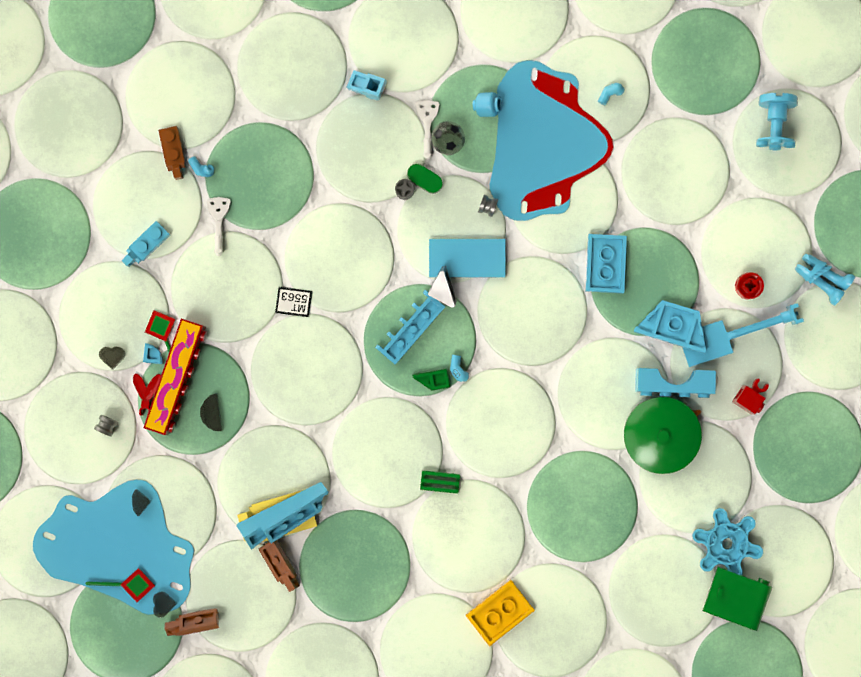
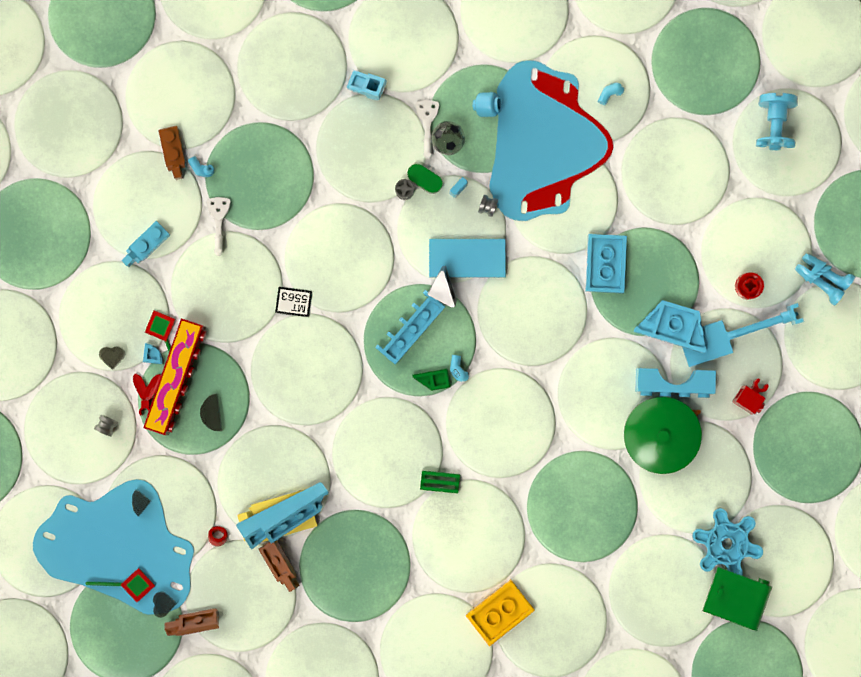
none -> red piece [208,526,228,547]
none -> medium azure tile [449,177,468,198]

